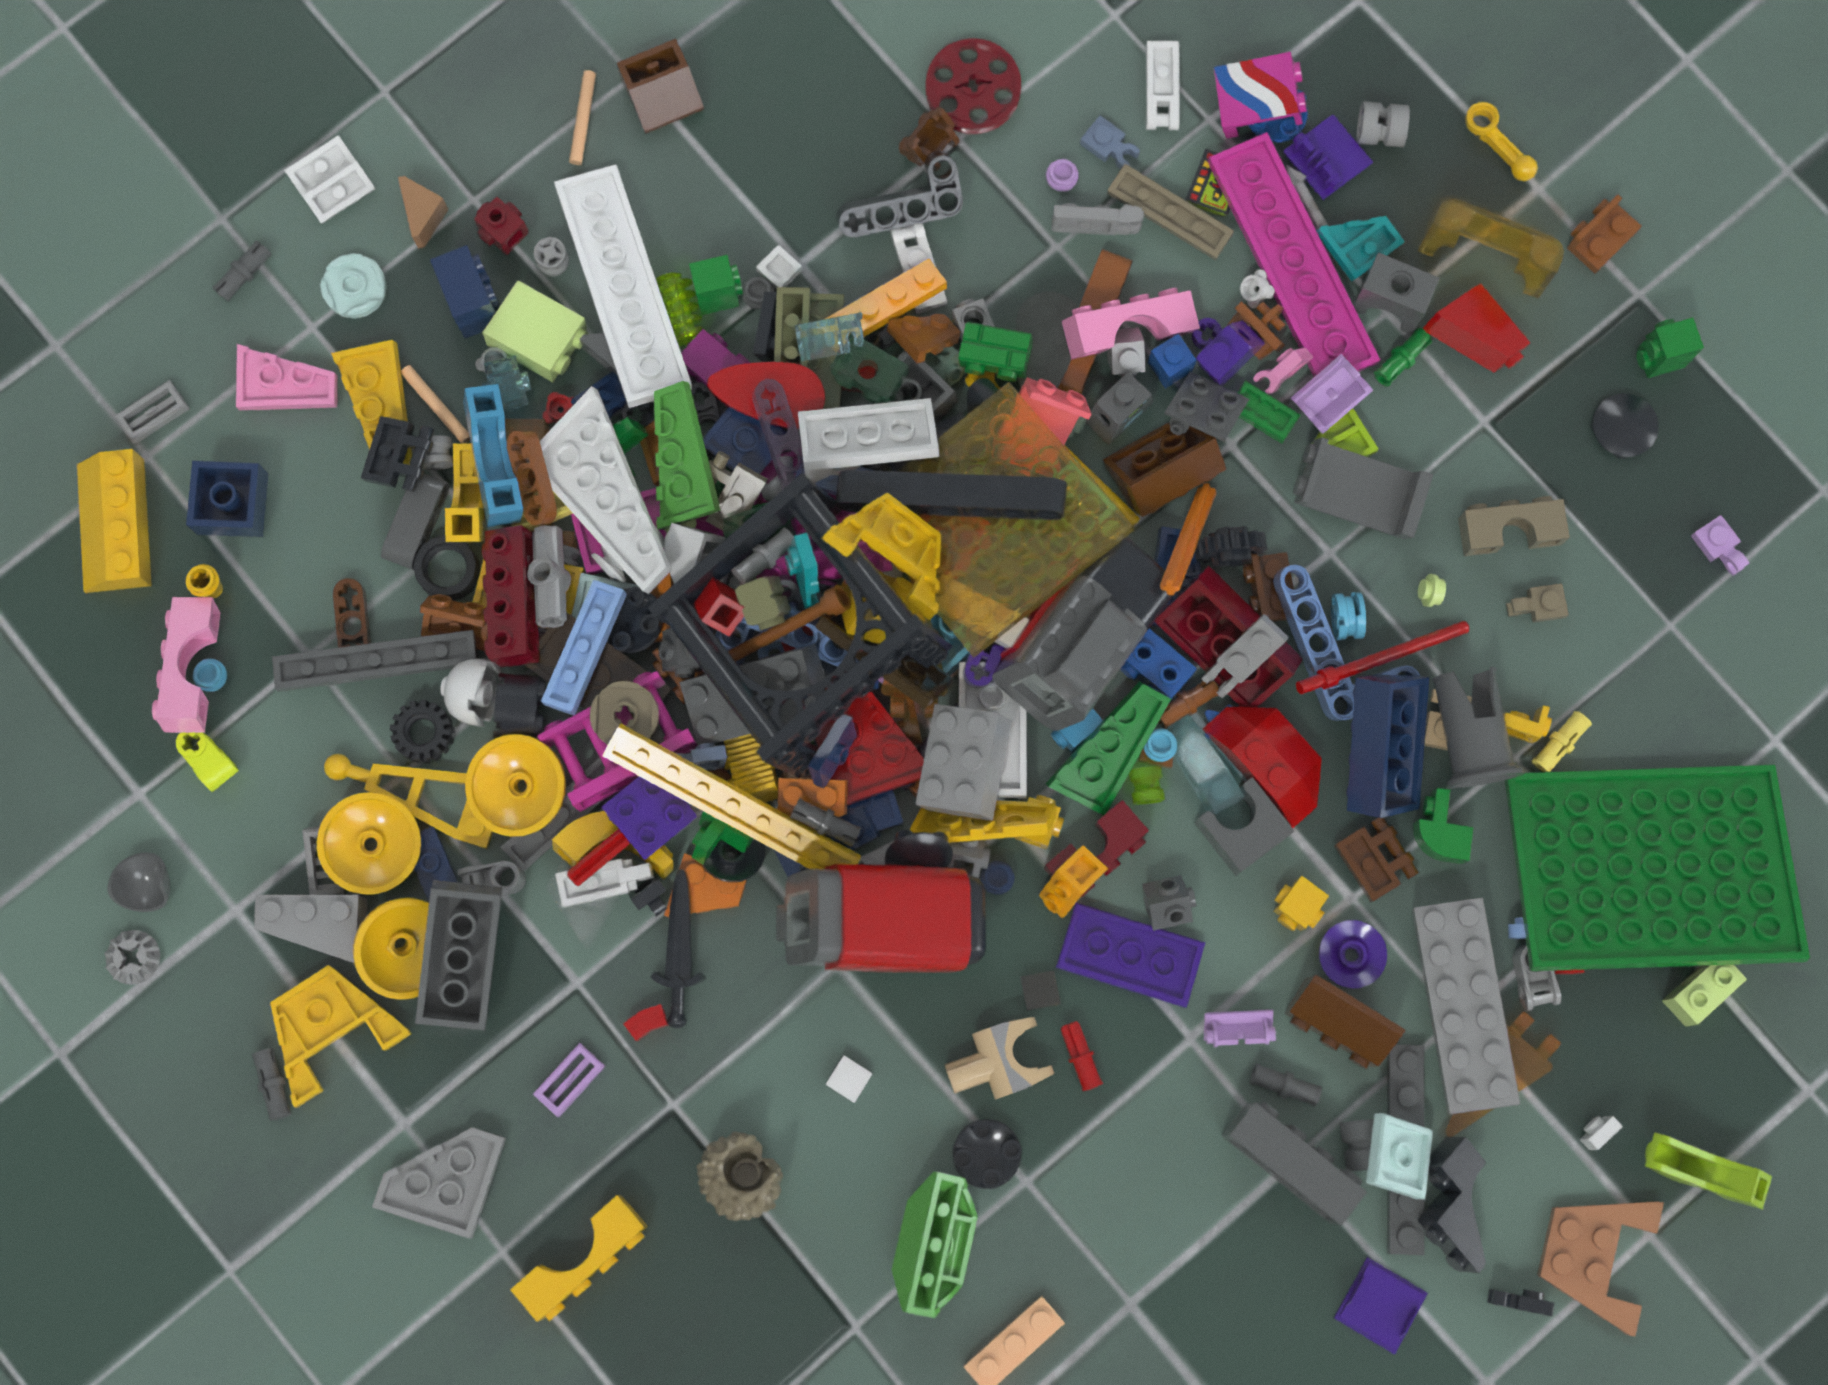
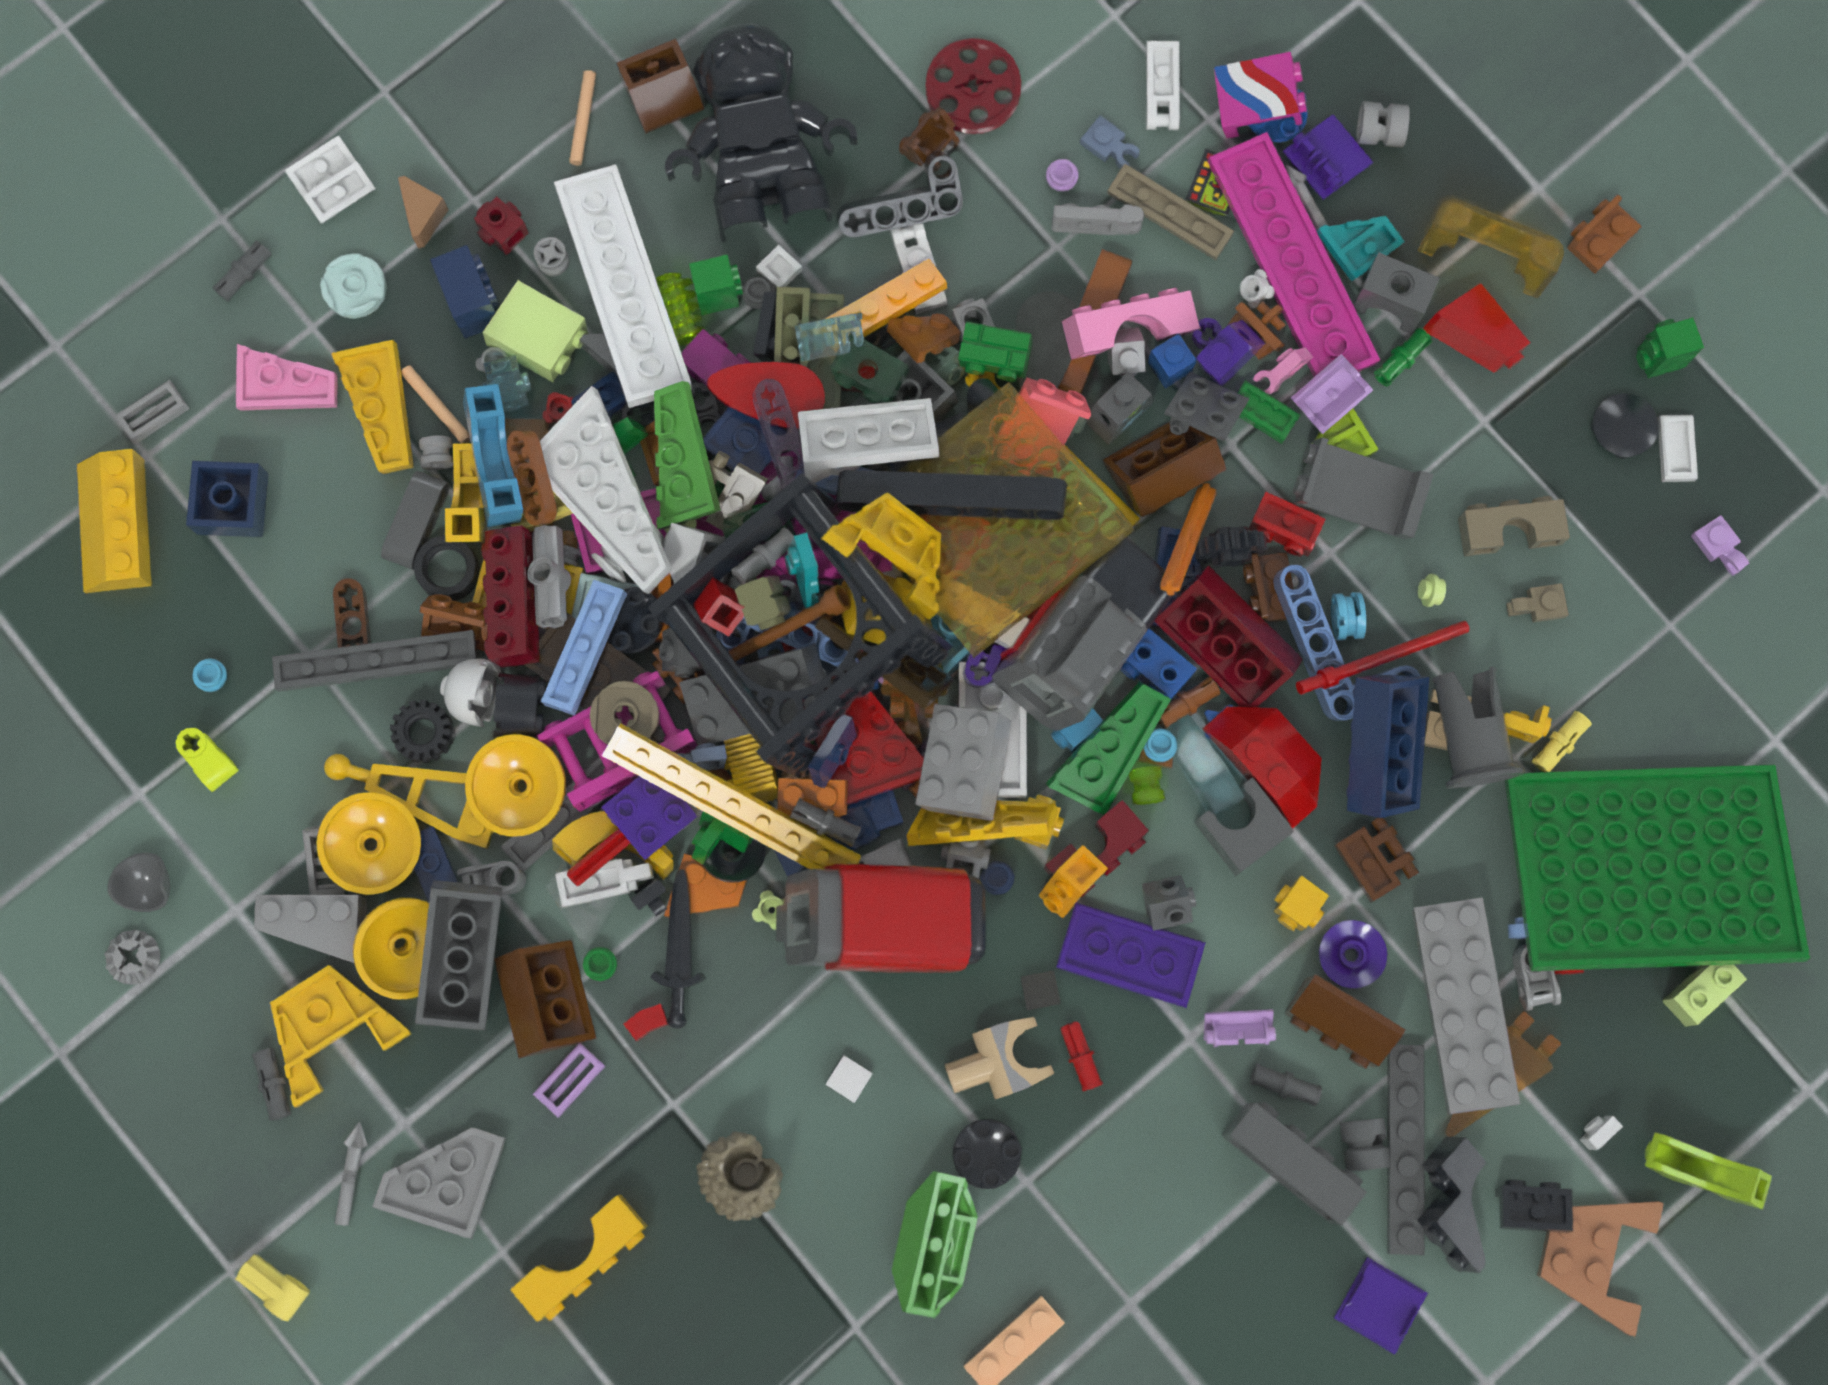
bright pink arch [152,597,221,733] -> none
yellow cone [186,564,223,598] -> none
black plate [361,416,434,493] -> none
black dish [885,830,953,868] -> none
light grey hinge [1201,614,1288,698] -> none
light aqua plate [1366,1113,1433,1199] -> none
green brick [1413,788,1474,864] -> none
yellow piece [1465,102,1538,181] -> none
black plate [1487,1289,1554,1317] -> none
none -> light yellow piece [236,1254,310,1322]
none -> light grey piece [335,1121,368,1225]
none -> reddish brown slope [494,940,596,1058]
none -> green plate [583,947,617,981]
none -> black piece [665,23,857,242]
none -> yellowish green plate [752,891,784,930]
none -> red bracket [1248,492,1326,557]
none -> black bracket [1495,1180,1573,1233]
none -> white tile [1658,415,1698,482]

